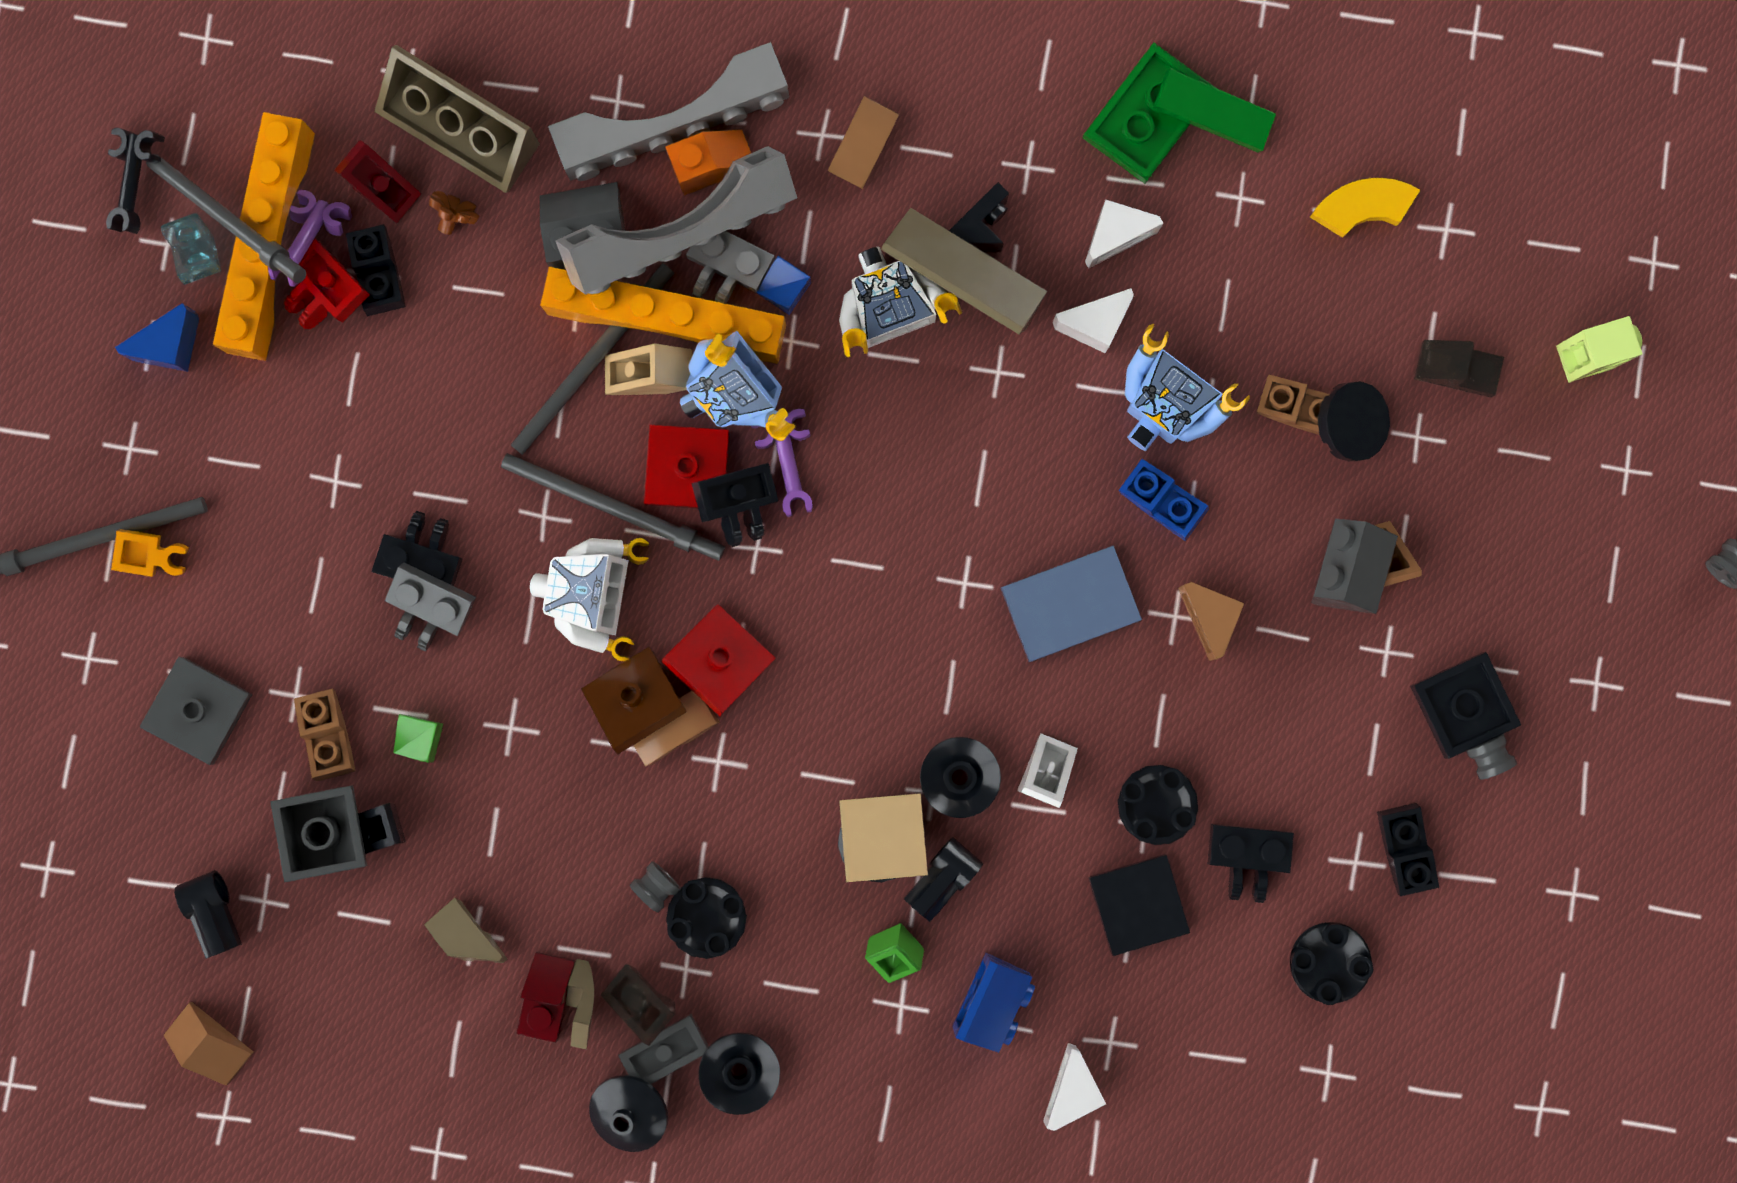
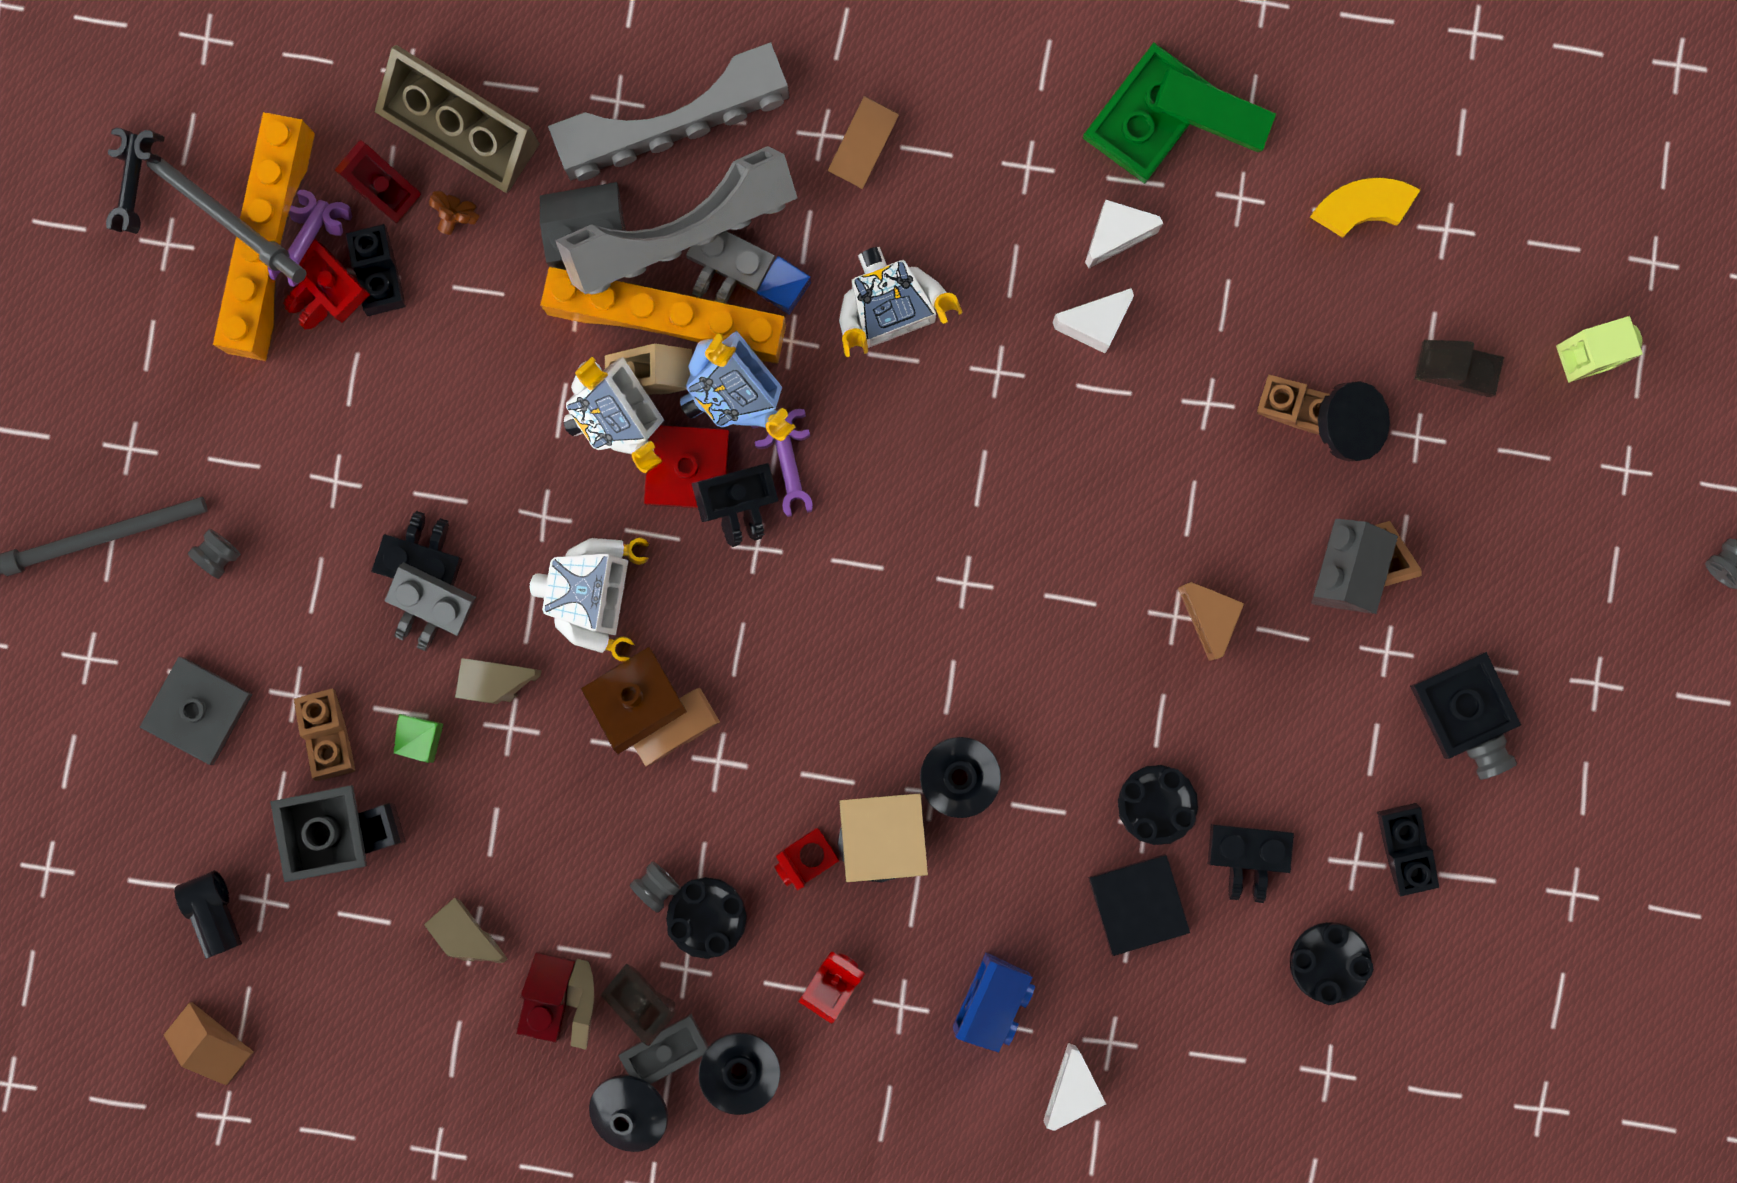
light orange plate [111,529,189,577] -> none
blue slope [115,303,200,372] -> none
clear light blue bracket [161,213,221,285] -> none
dark grey bar [501,453,725,561] -> none
dark grey bar [511,263,674,455] -> none
red plate [661,604,776,716] -> none
orange slope [665,130,751,195] -> none
bright green slope [865,923,924,983] -> none
dark tan slope [881,208,1047,334] -> none
black piece [904,837,983,922] -> none
black slope [949,182,1009,253] -> none
sand blue tile [1001,546,1142,662] -> none
white slope [1017,734,1078,808] -> none
blue slope [1119,459,1209,541] -> none
torso [1125,324,1250,451] -> none
none -> dark grey wheel [187,529,241,579]
none -> dark tan slope [455,658,542,704]
none -> torso [564,357,664,473]
none -> red bracket [774,828,839,891]
none -> red bracket [798,952,865,1024]

